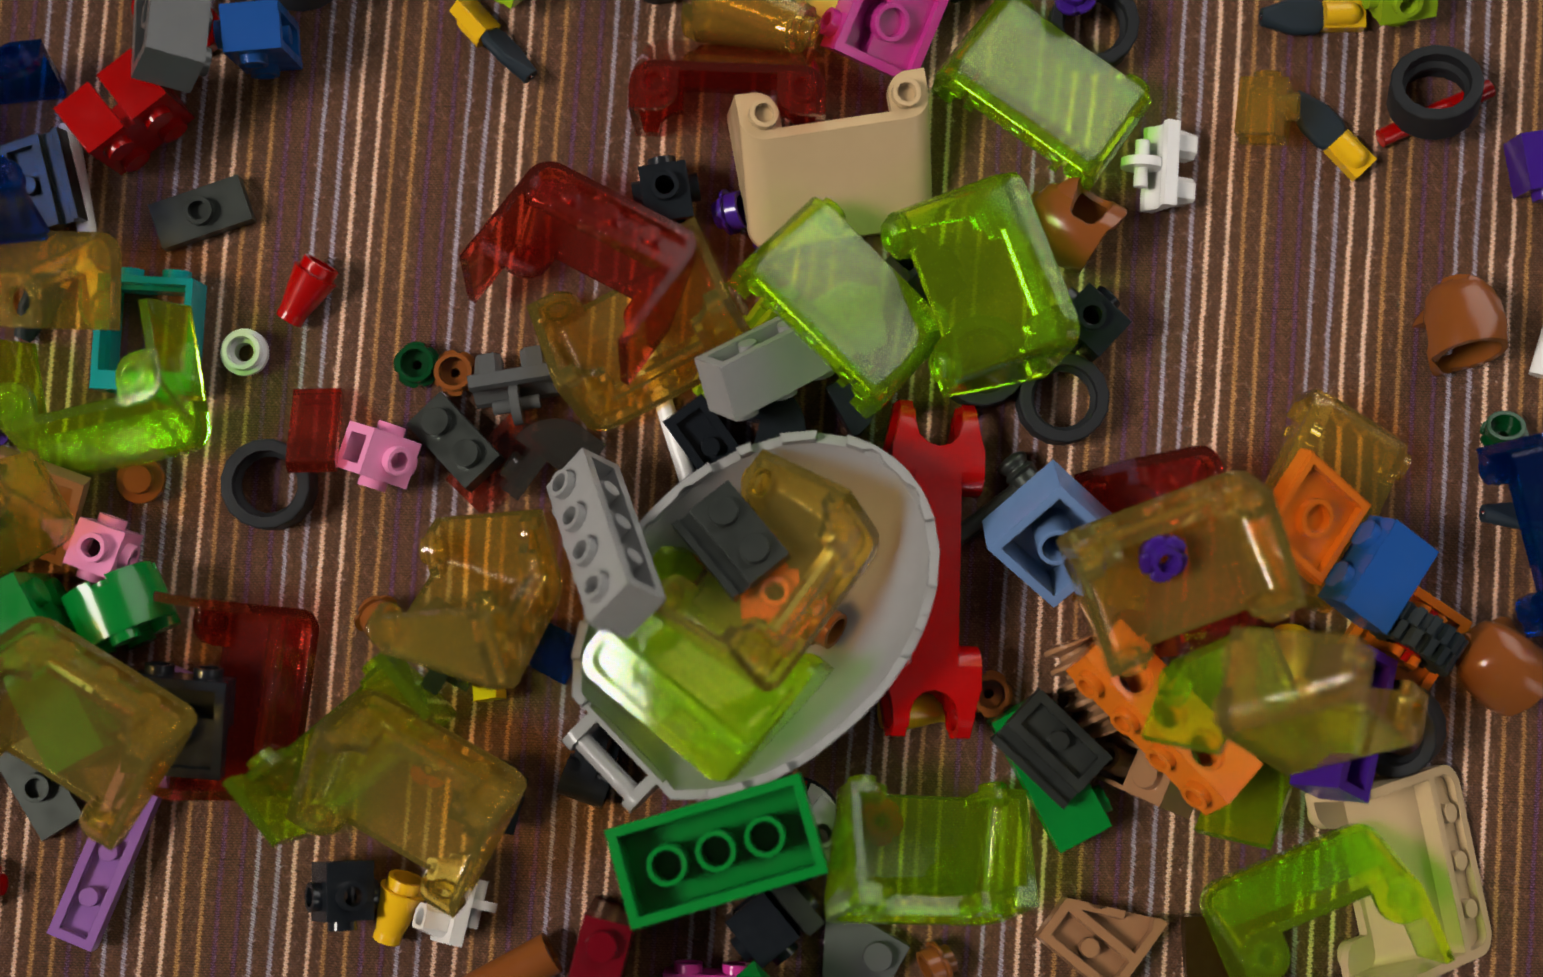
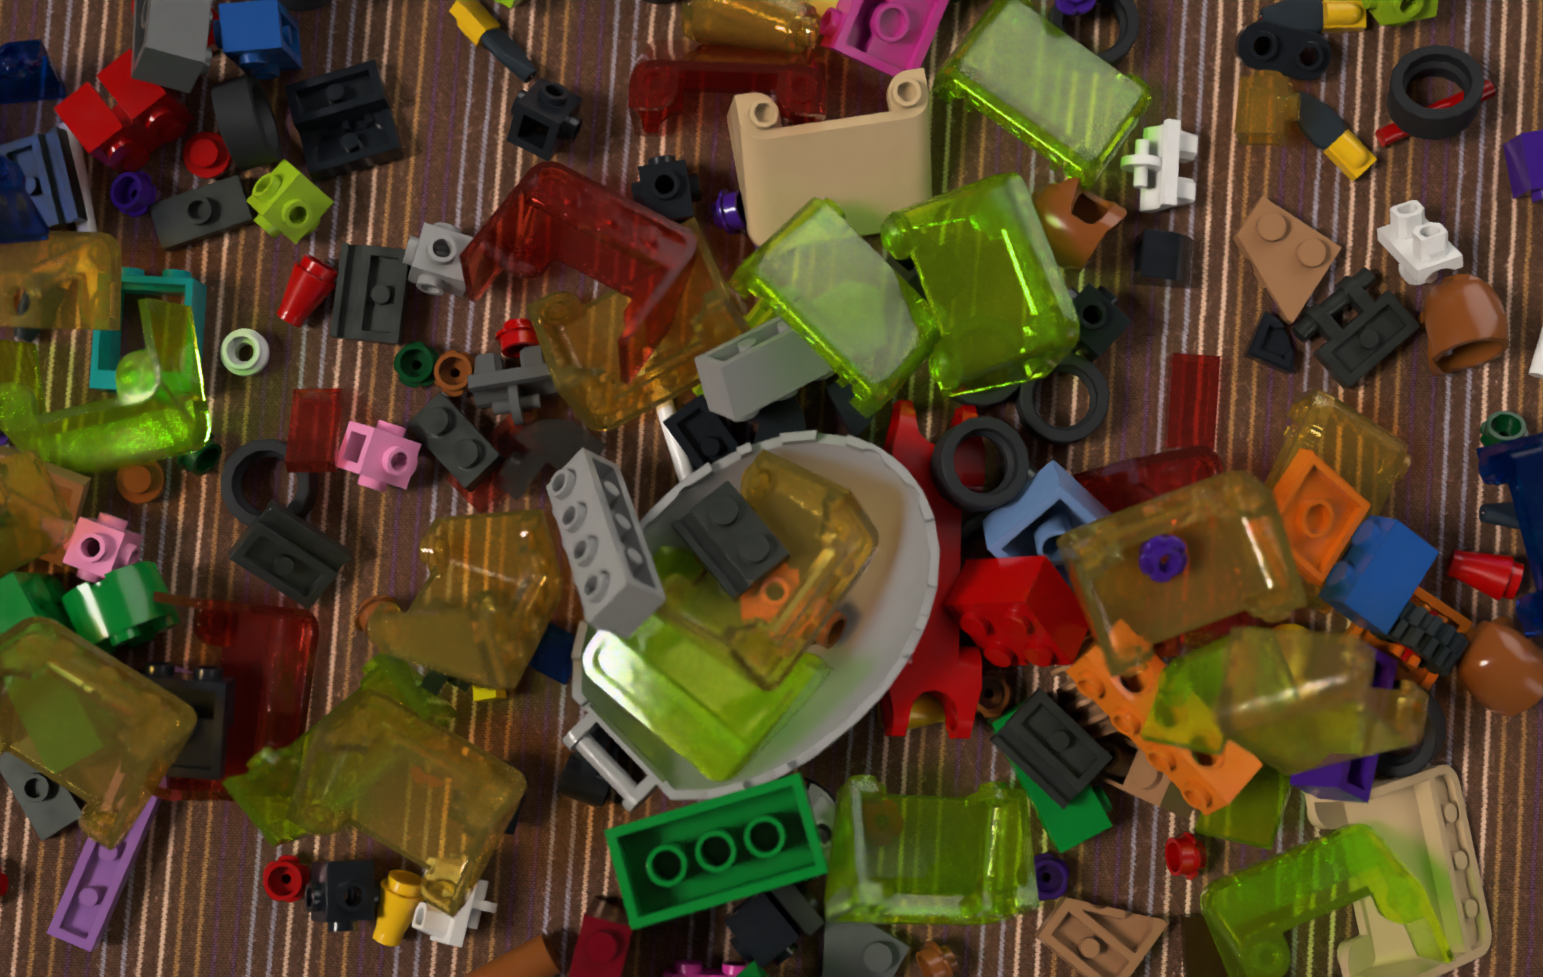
none -> dark purple plate [110,171,157,218]
none -> dark green plate [176,431,222,476]
none -> red plate [183,131,232,180]
none -> black tyre [211,73,282,171]
none -> pearl dark grey plate [228,499,352,610]
none -> lime brick [246,159,334,244]
none -> red plate [263,855,311,903]
none -> black slope [285,59,404,183]
none -> pearl dark grey plate [330,242,411,346]
none -> light grey brick [402,222,480,298]
none -> red plate [495,318,542,358]
none -> black brick [506,78,583,162]
none -> black tyre [930,416,1030,513]
none -> red piece [945,555,1093,667]
none -> dark purple plate [1022,853,1069,901]
none -> black brick [1132,229,1193,289]
none -> clear red tile [1164,353,1220,452]
none -> red plate [1165,832,1207,880]
none -> medium nougat wing [1232,196,1342,325]
none -> black plate [1235,21,1332,80]
none -> black tile [1243,311,1294,375]
none -> pearl dark grey plate [1292,267,1420,389]
none -> white hips [1377,200,1463,285]
none -> red cone [1445,548,1524,601]

